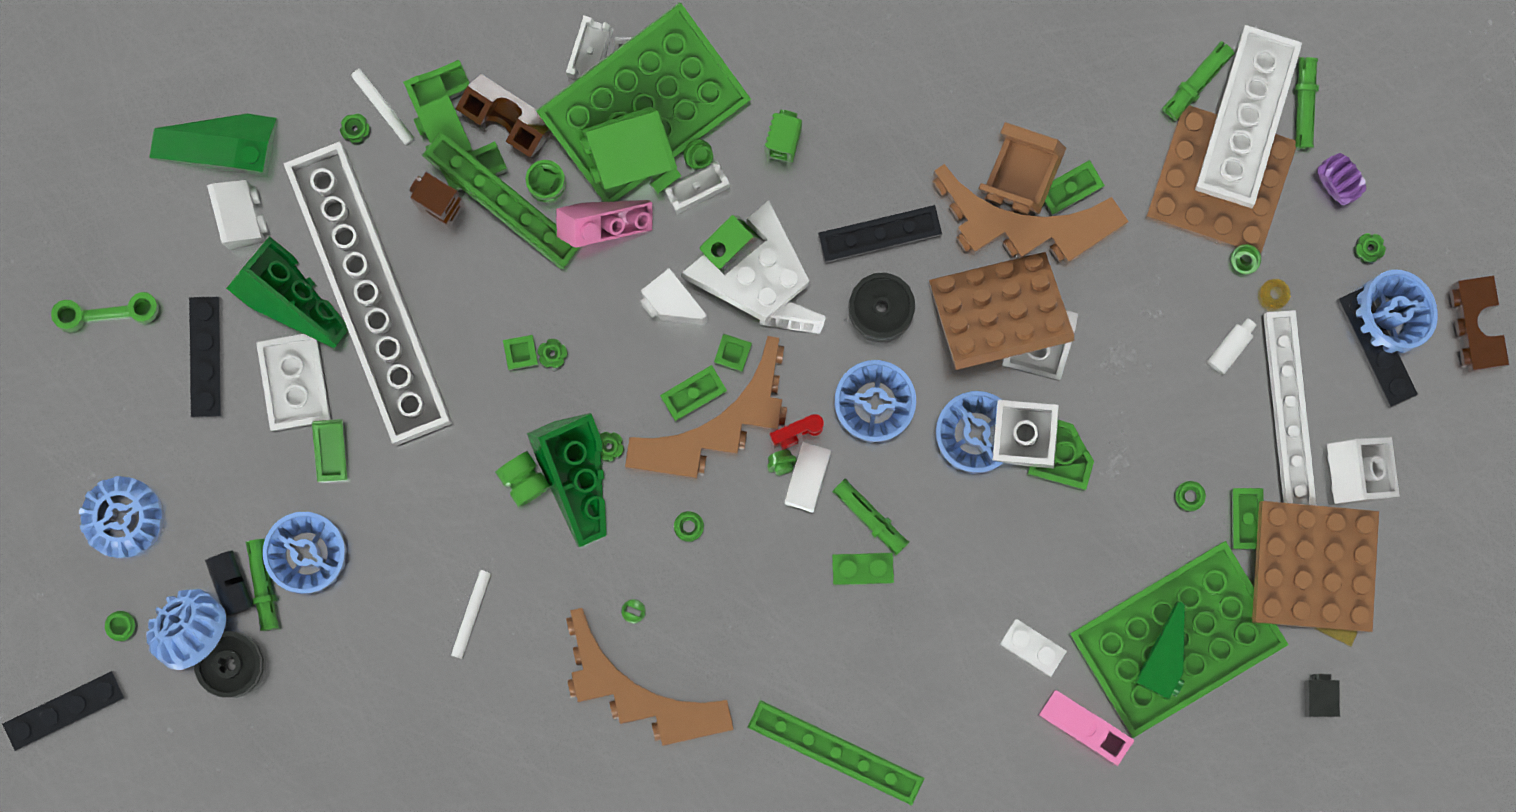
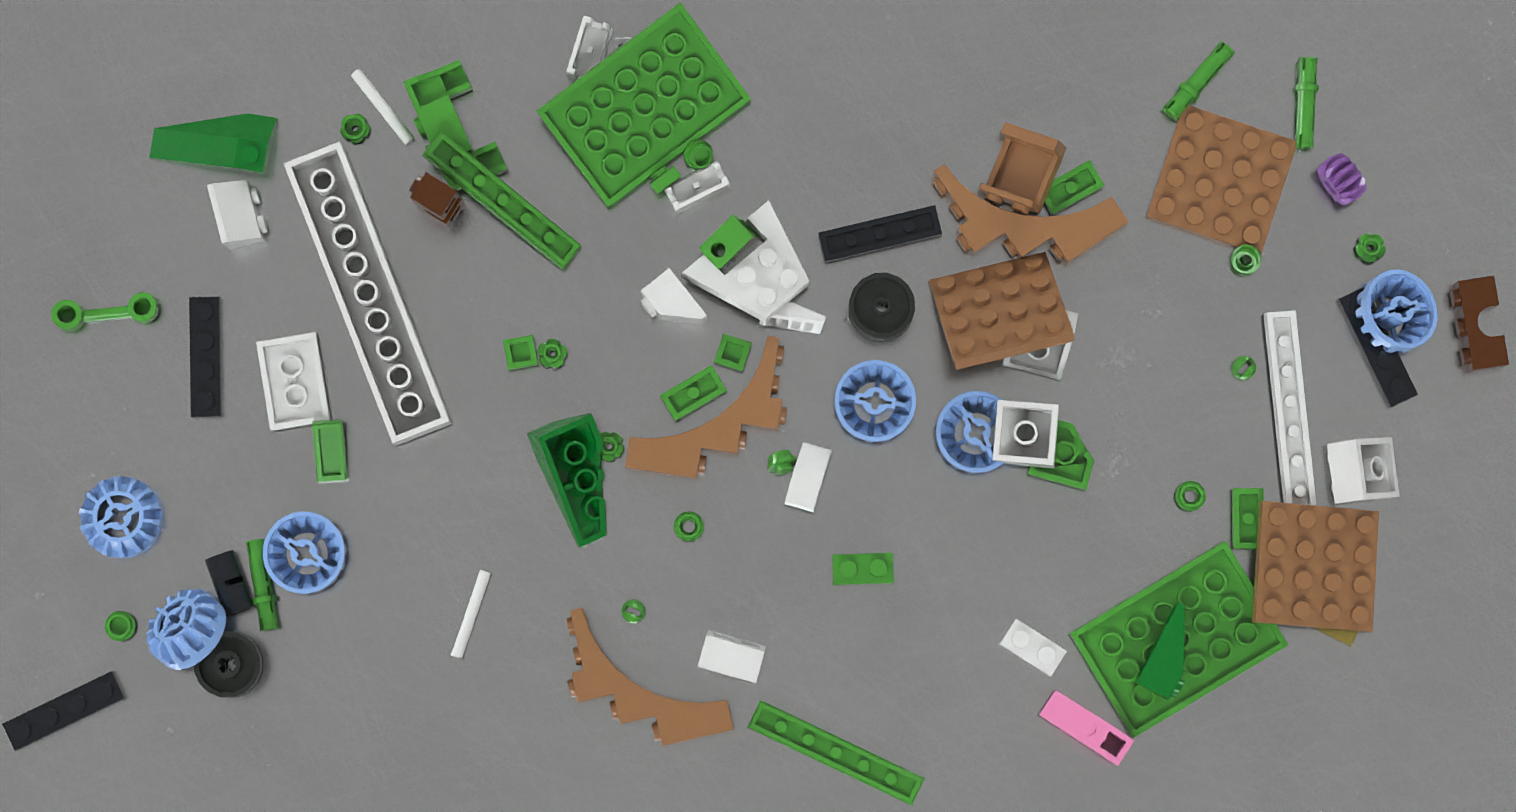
green wedge [226,236,348,348] -> none
reddish brown arch [455,74,551,158] -> none
bright green wheel [495,451,551,508] -> none
bright green wheel [525,160,567,204] -> none
bright pink slope [556,200,652,248] -> none
bright green slope [580,106,677,189] -> none
bright green brick [764,110,802,162] -> none
red plate [769,414,824,450] -> none
bright green pin [832,478,909,555] -> none
white plate [1195,25,1302,209] -> none
white cylinder [1207,318,1257,375] -> none
clear yellow plate [1260,279,1290,309] -> none
pearl dark grey brick [1305,674,1340,717] -> none
none -> white hinge [697,630,767,683]
none -> bright green hinge [1231,356,1256,380]

